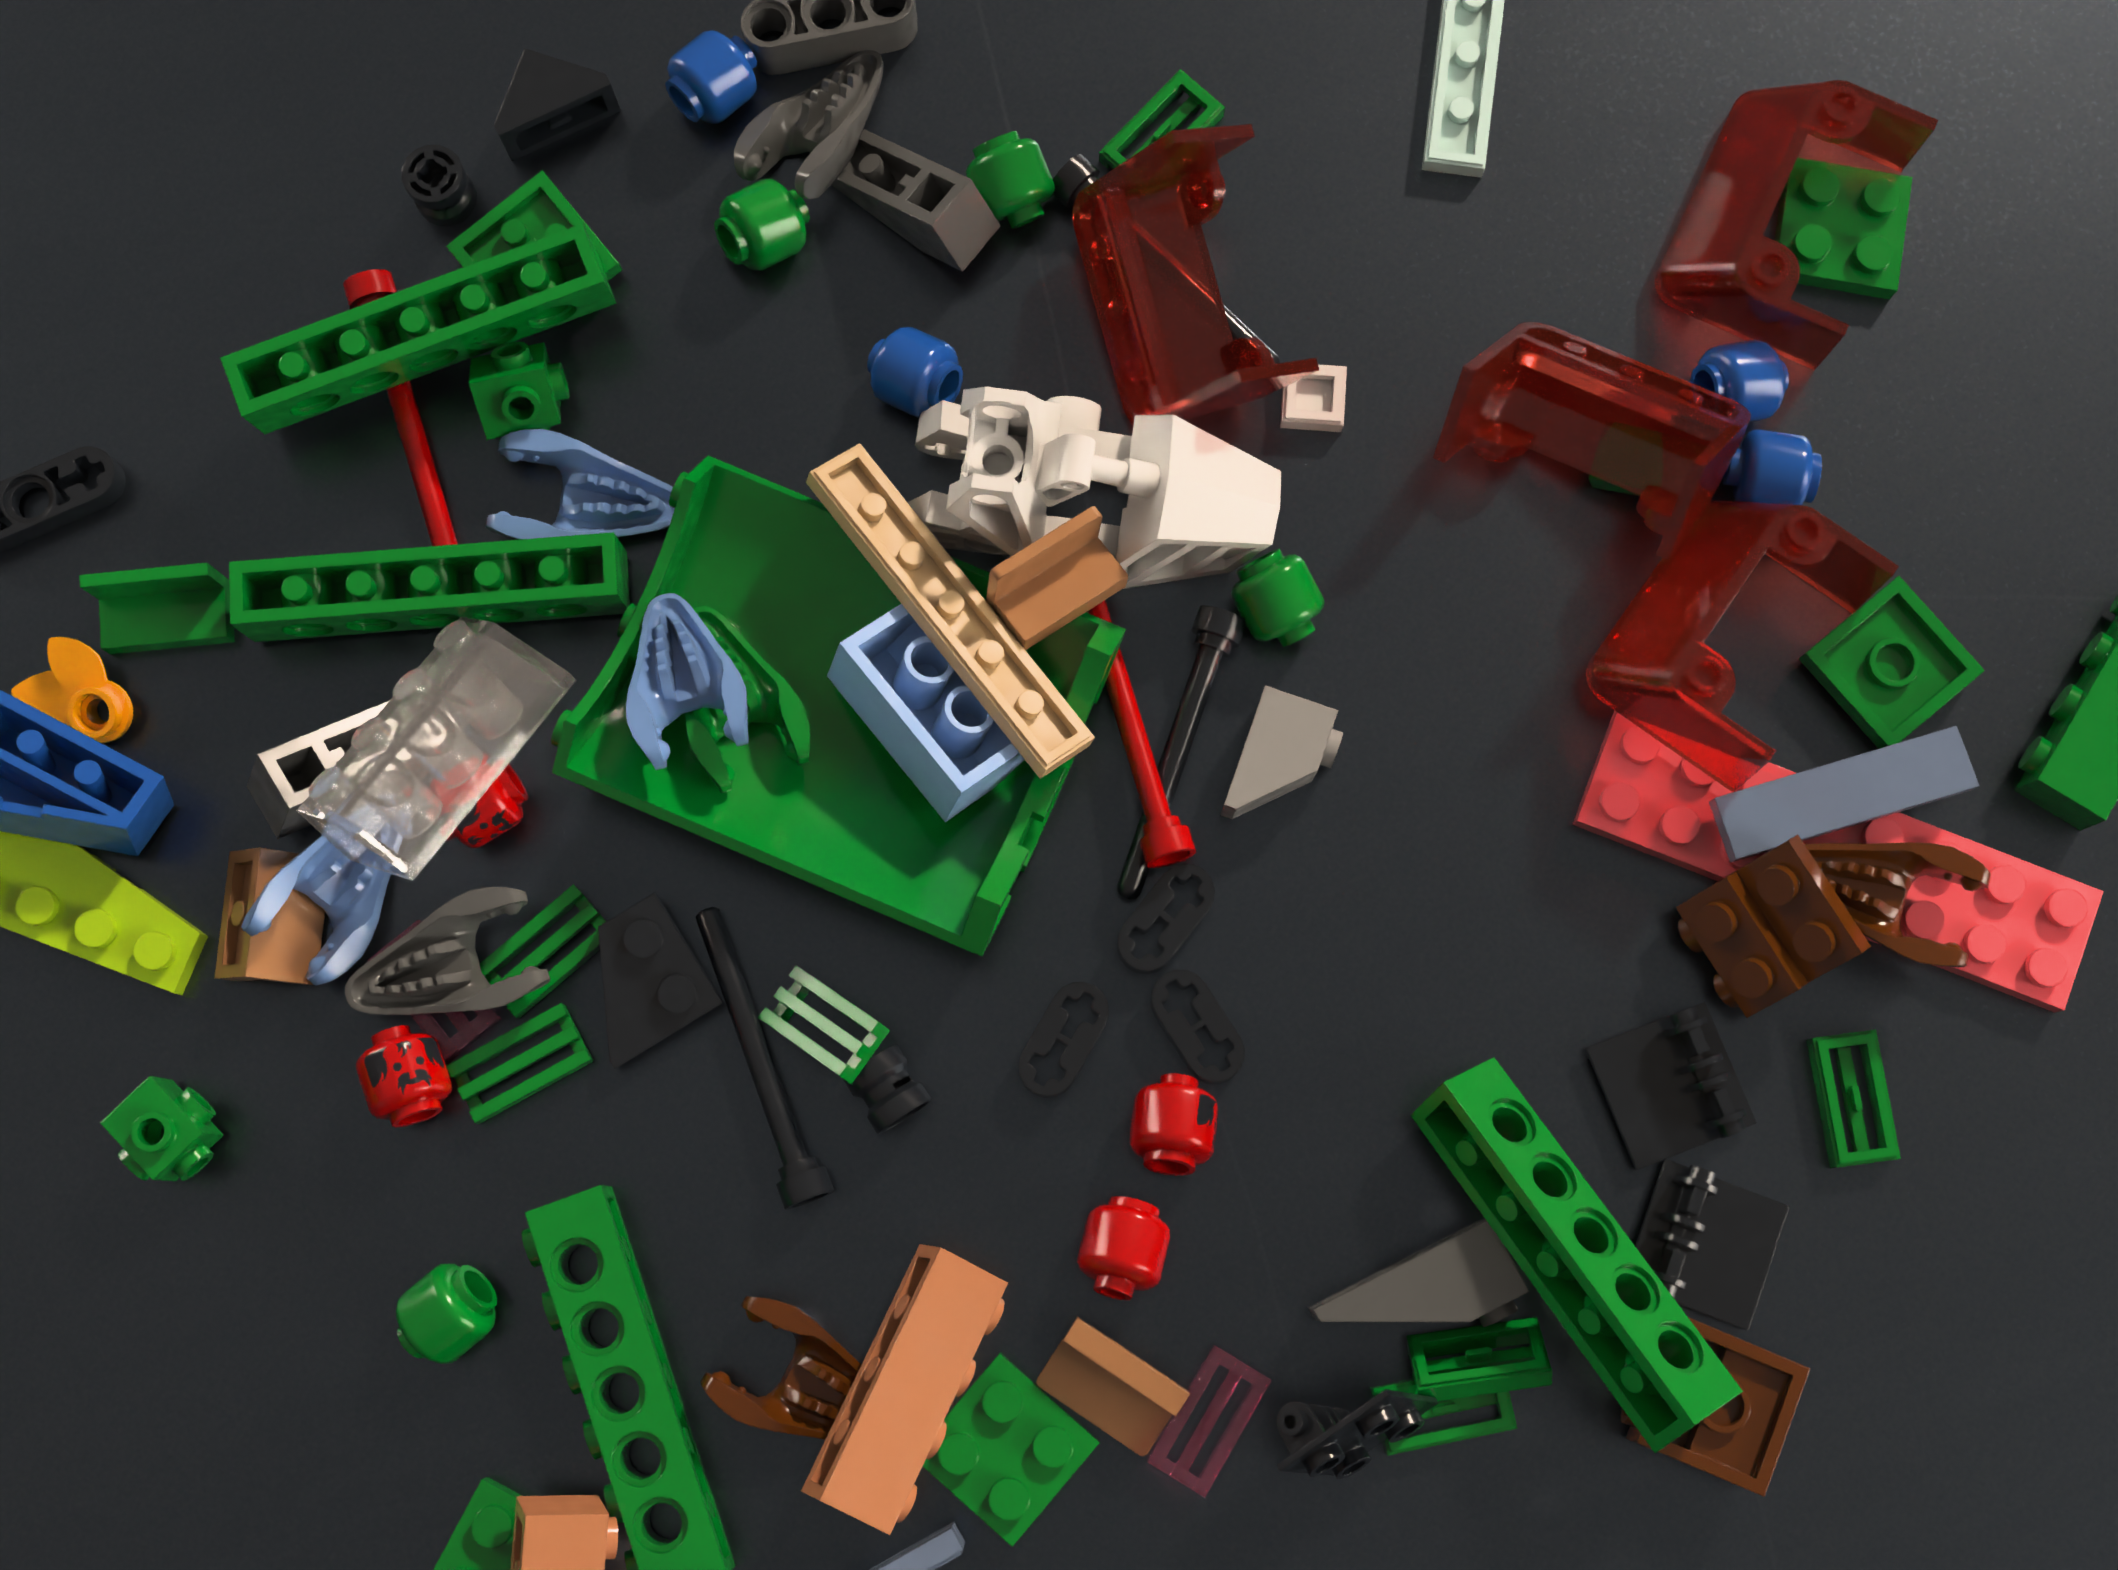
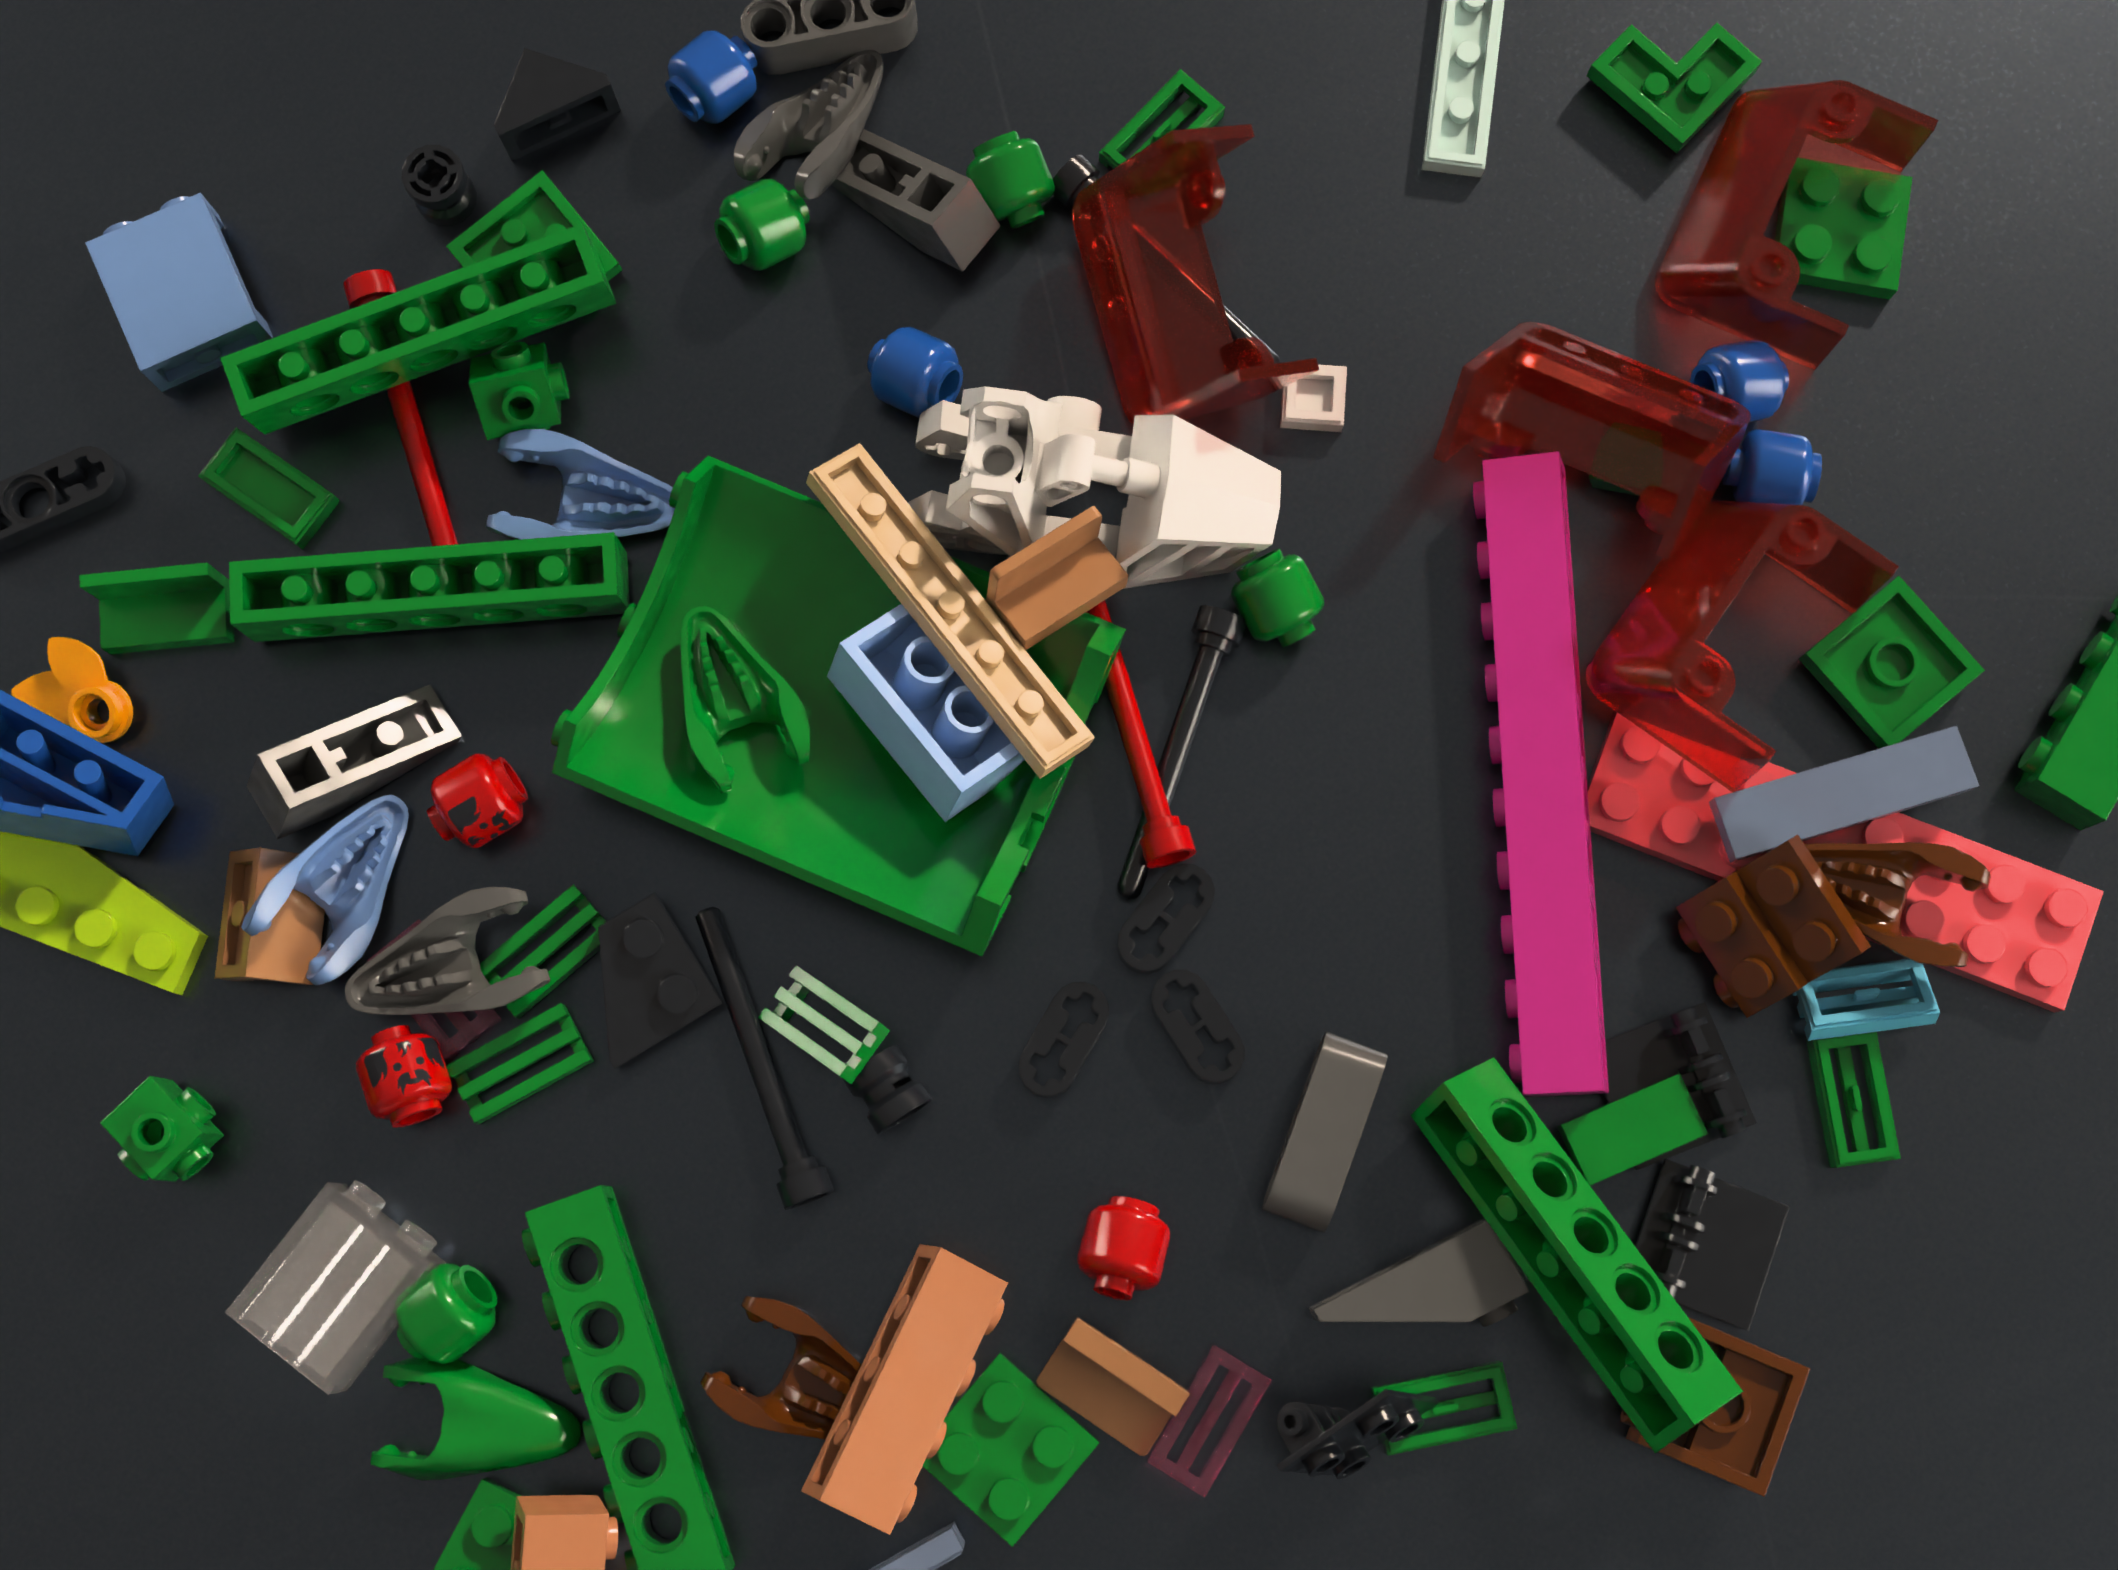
clear slope [297,617,577,881] -> none
medium blue animal [626,593,749,770] -> none
red head [1129,1073,1219,1176] -> none
light grey slope [1220,685,1343,819] -> none
green tile [1406,1317,1552,1401] -> none
none -> medium blue panel [85,192,273,392]
none -> green tile [198,427,340,550]
none -> clear brick [225,1180,446,1395]
none -> green animal [370,1357,581,1481]
none -> dark grey beam [1262,1031,1388,1233]
none -> dark pink brick [1473,451,1609,1097]
none -> green tile [1557,1073,1708,1186]
none -> green plate [1586,22,1762,154]
none -> medium azure tile [1792,959,1940,1041]

